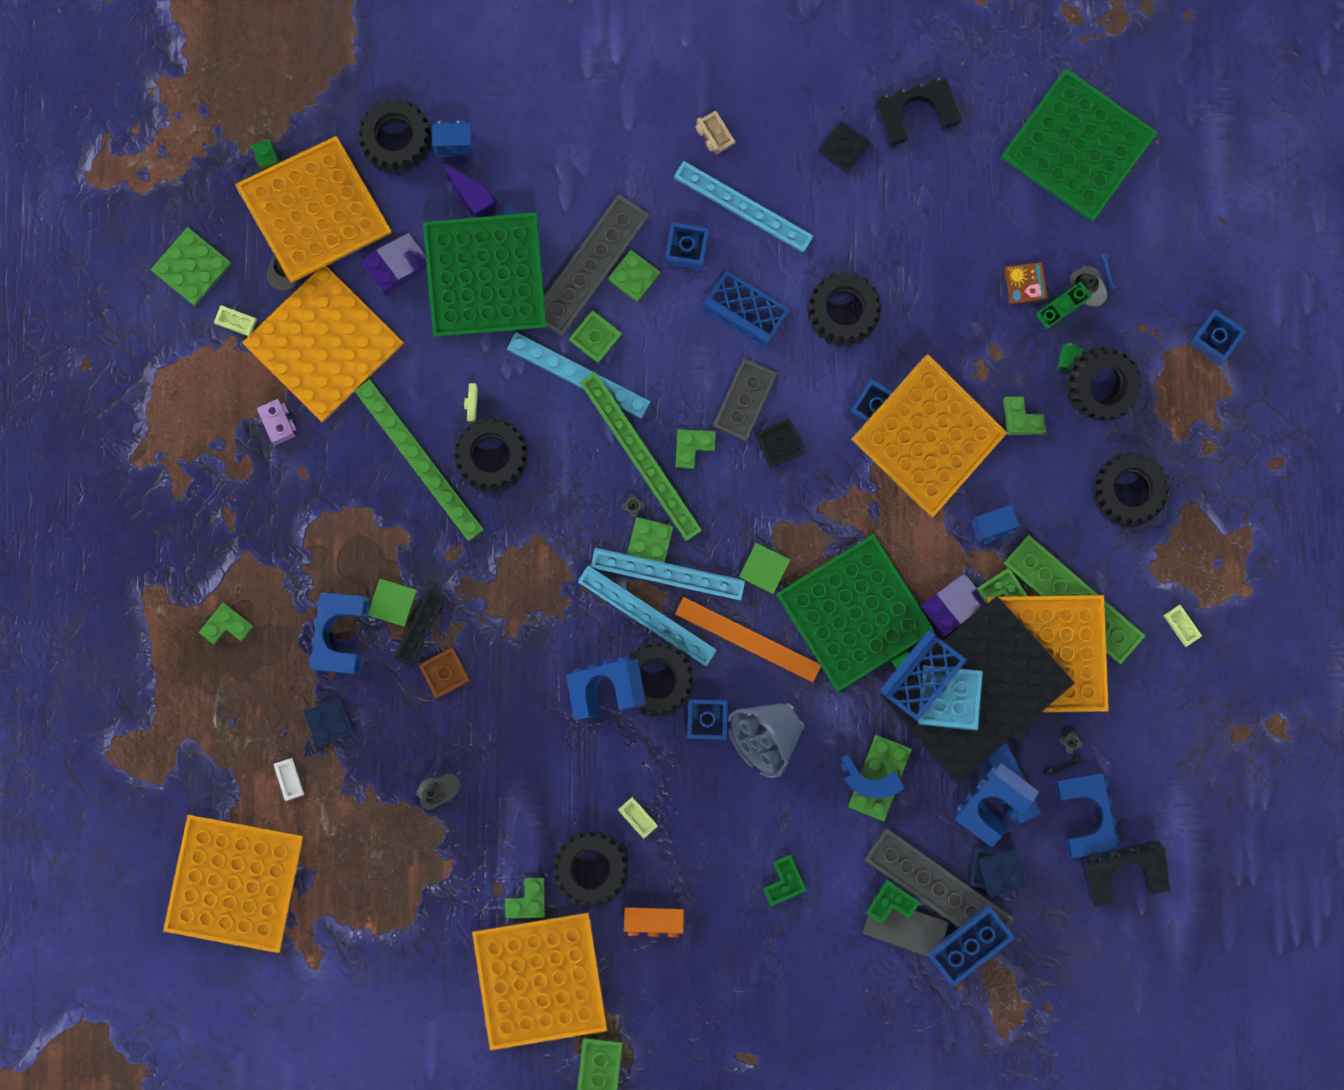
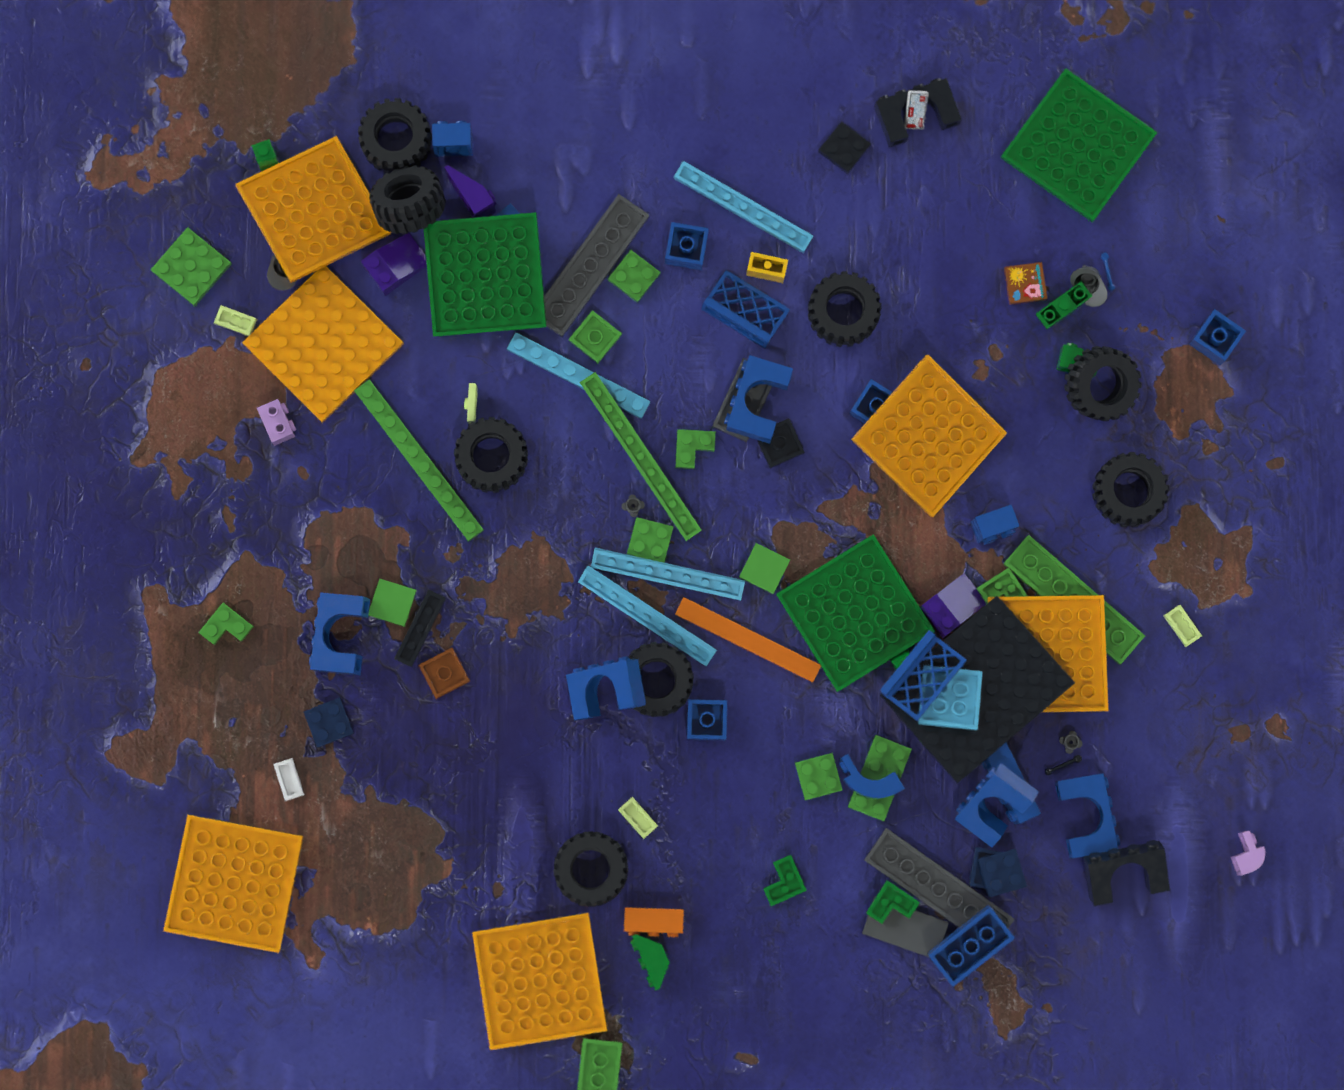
dark grey piece [415,774,460,810] -> none
bright green plate [505,878,545,918] -> none
tan bracket [695,111,735,155] -> none
sand blue cone [728,703,805,778] -> none
bright green plate [1003,397,1046,435] -> none
none -> black tyre [369,166,446,234]
none -> green slope [630,934,669,990]
none -> blue arch [724,355,793,444]
none -> yellow brick [746,252,788,283]
none -> bright green plate [795,753,842,800]
none -> tile [904,91,928,129]
none -> lavender brick [1231,831,1265,875]

